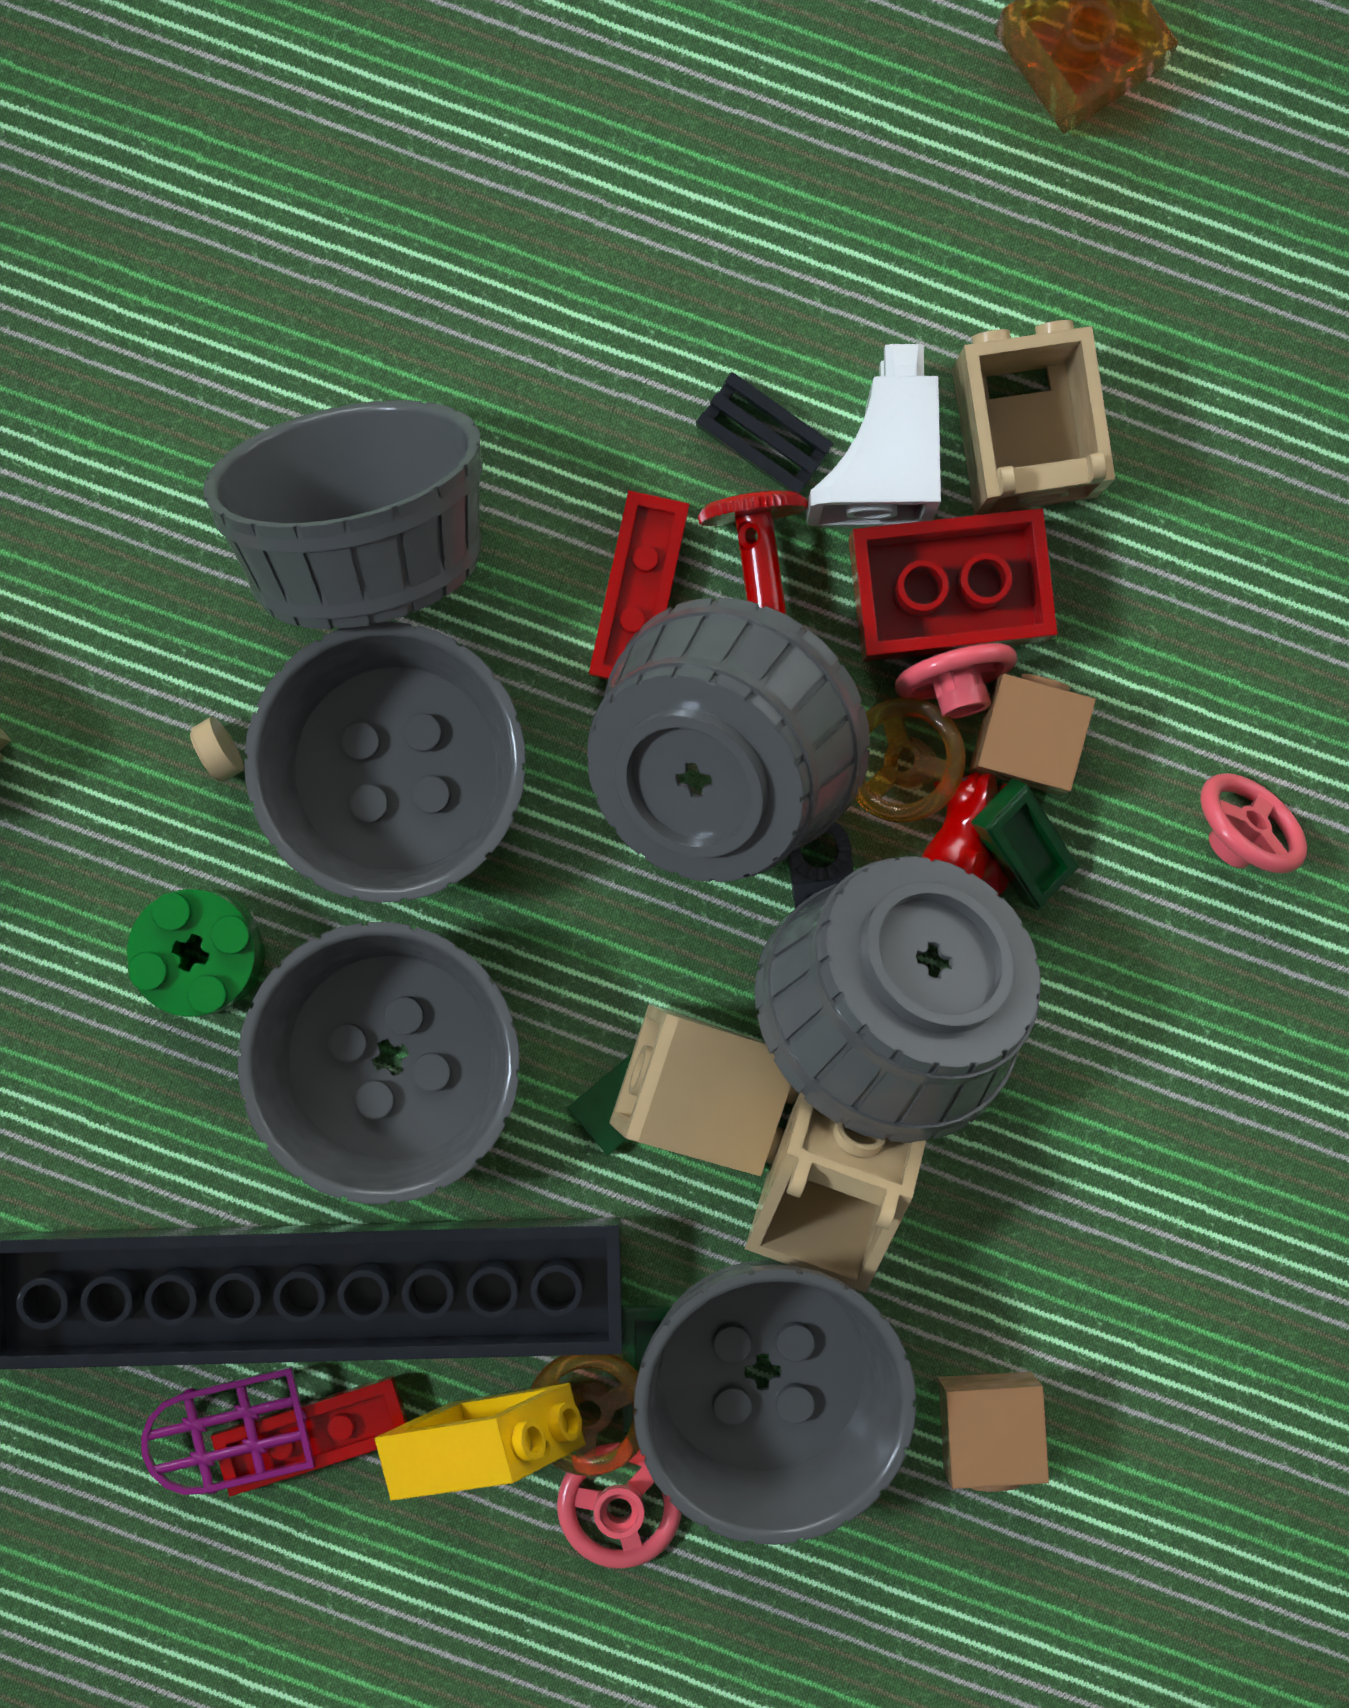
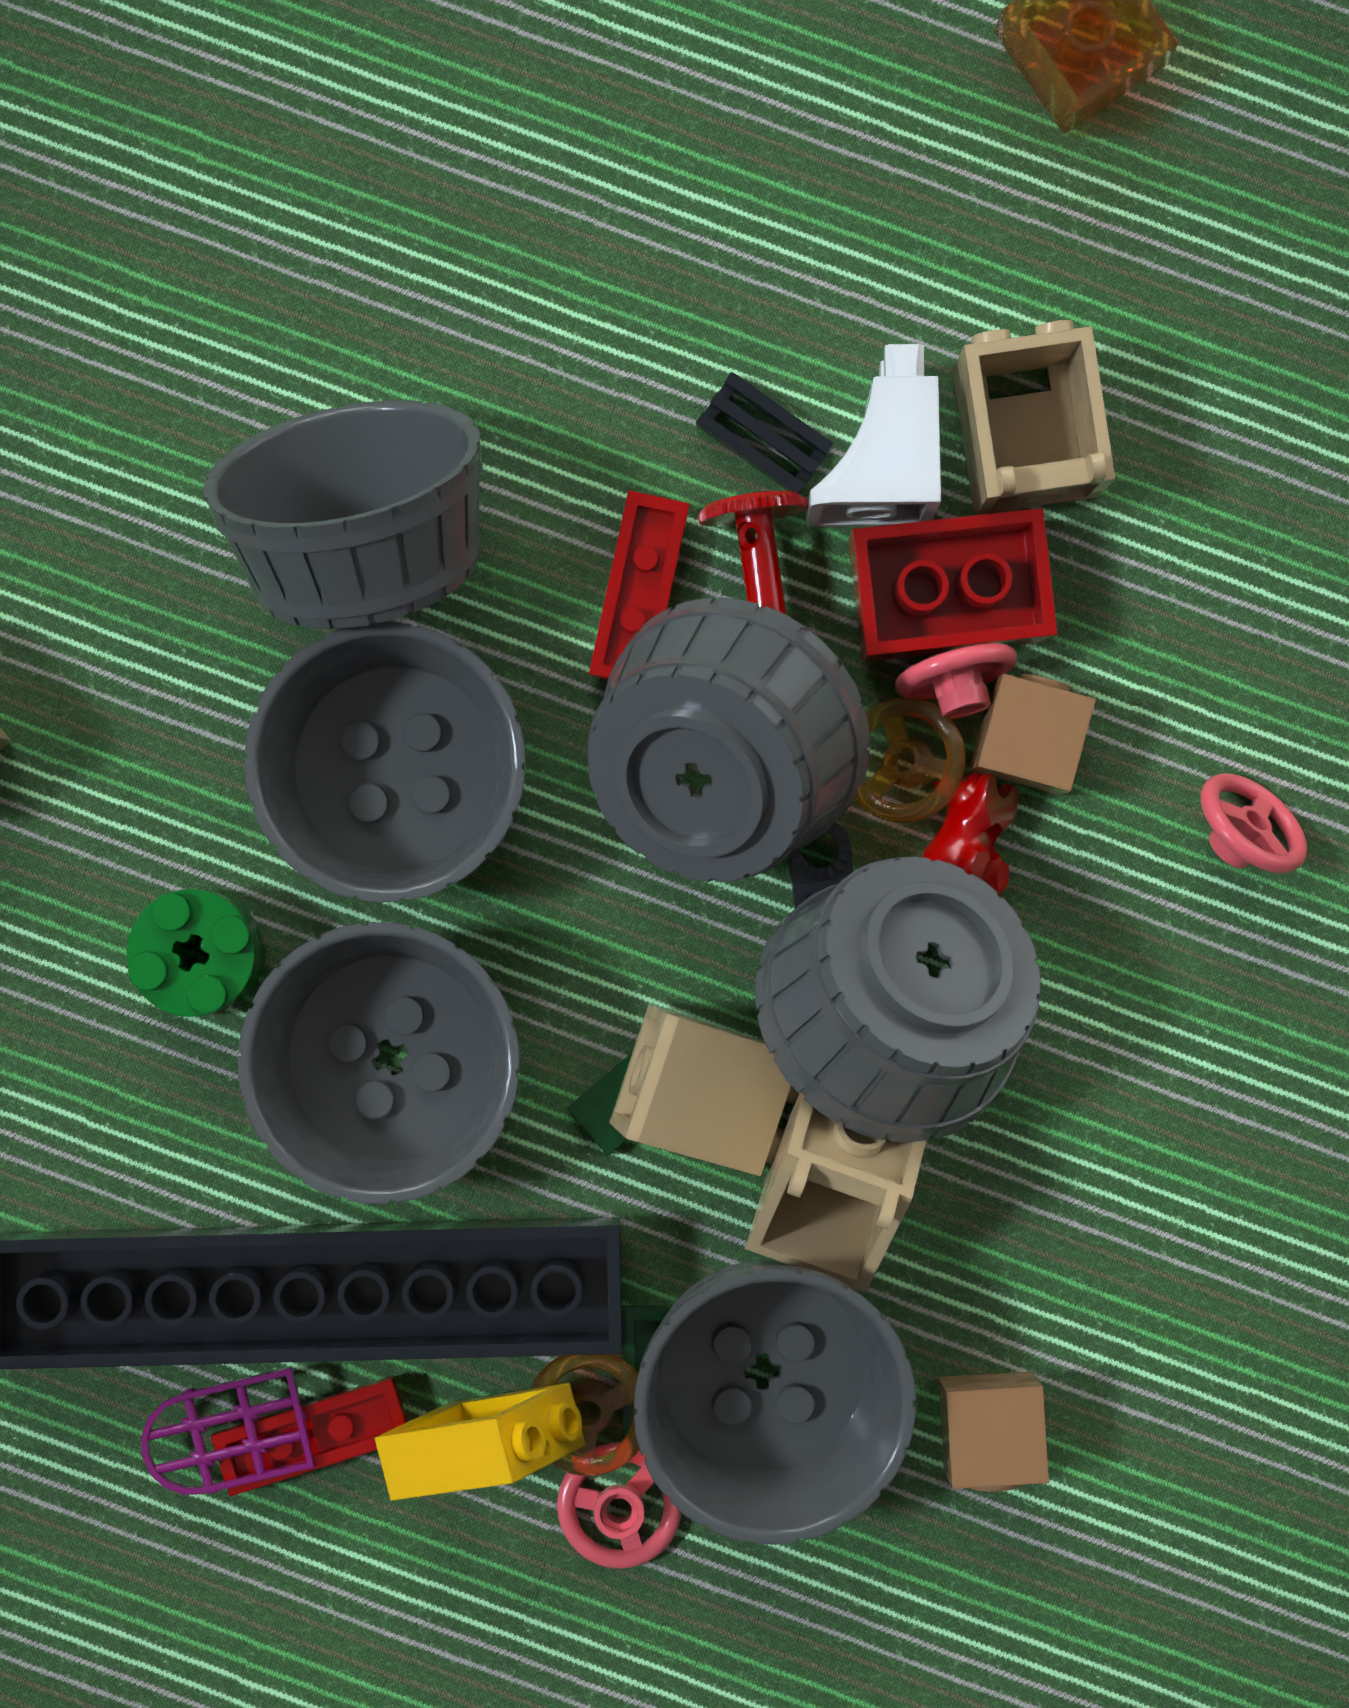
tan tile [190,717,244,782] -> none
dark green tile [971,778,1079,911] -> none

